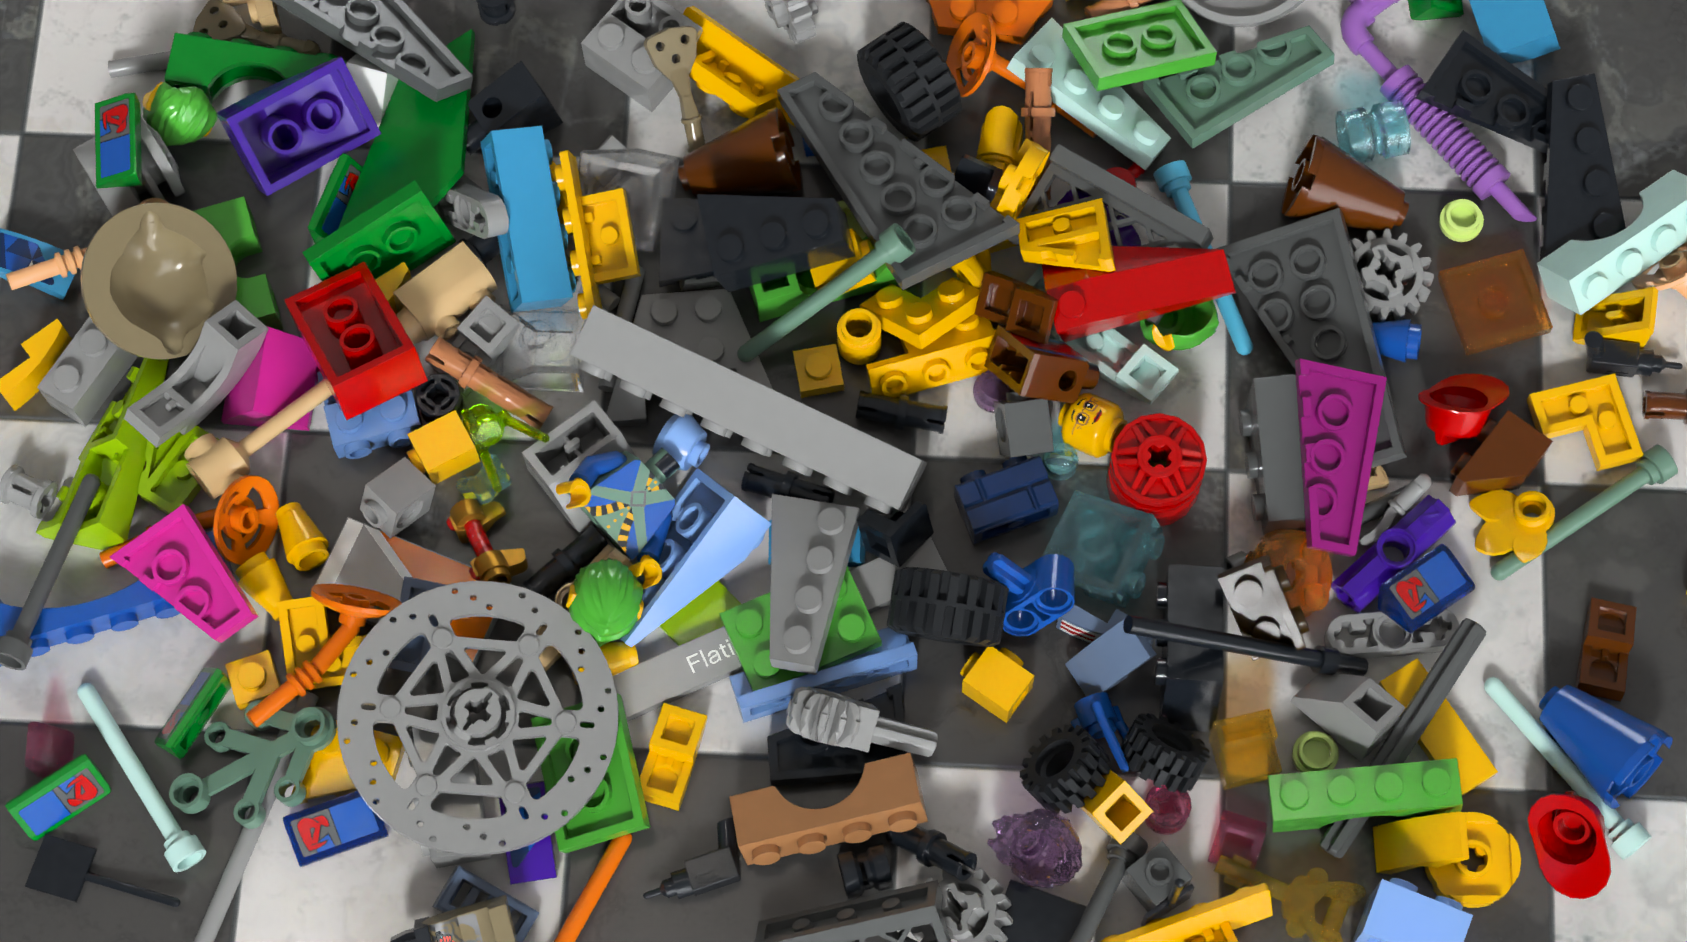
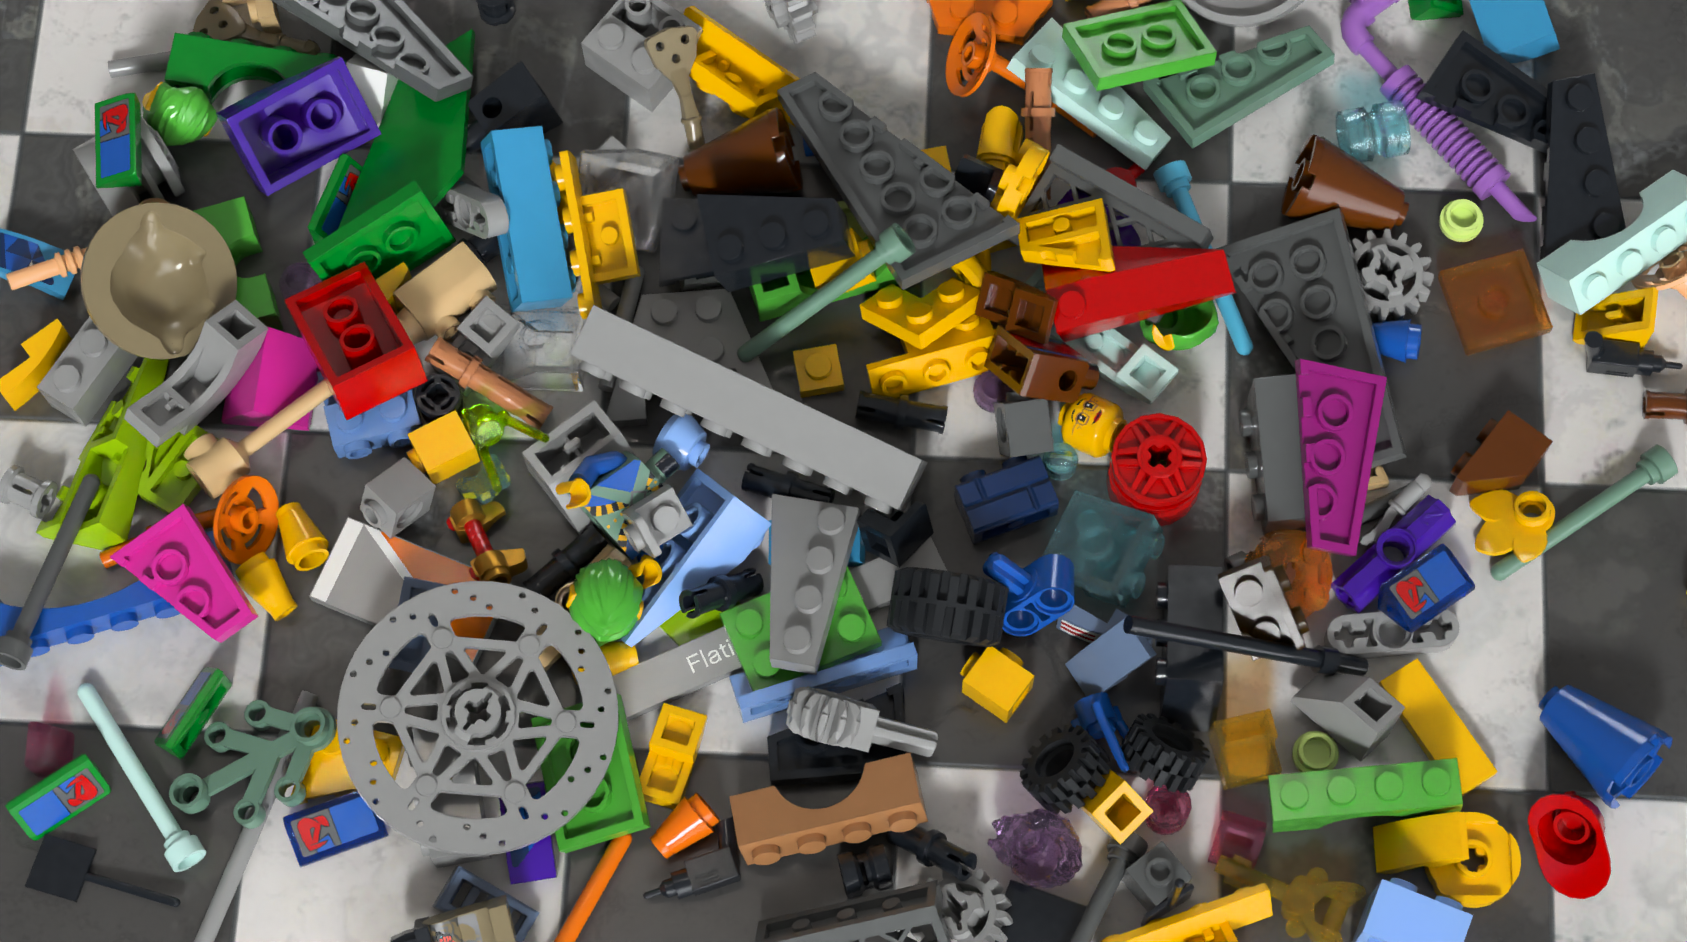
yellow plate [225,650,281,710] -> none
orange dish [246,584,402,728] -> none
yellow plate [277,597,373,690] -> none
yellow brick [837,308,881,365] -> none
black tyre [857,22,962,142] -> none
dark grey axle [1320,618,1486,858] -> none
red piece [1418,373,1510,446] -> none
light aqua piece [1484,677,1652,860] -> none
yellow plate [1526,373,1643,471] -> none
reddish brown slope [1575,597,1637,702] -> none
none -> clear purple plate [279,262,322,299]
none -> light grey bracket [621,484,693,558]
none -> orange cone [650,792,720,859]
none -> black pin [679,568,764,619]

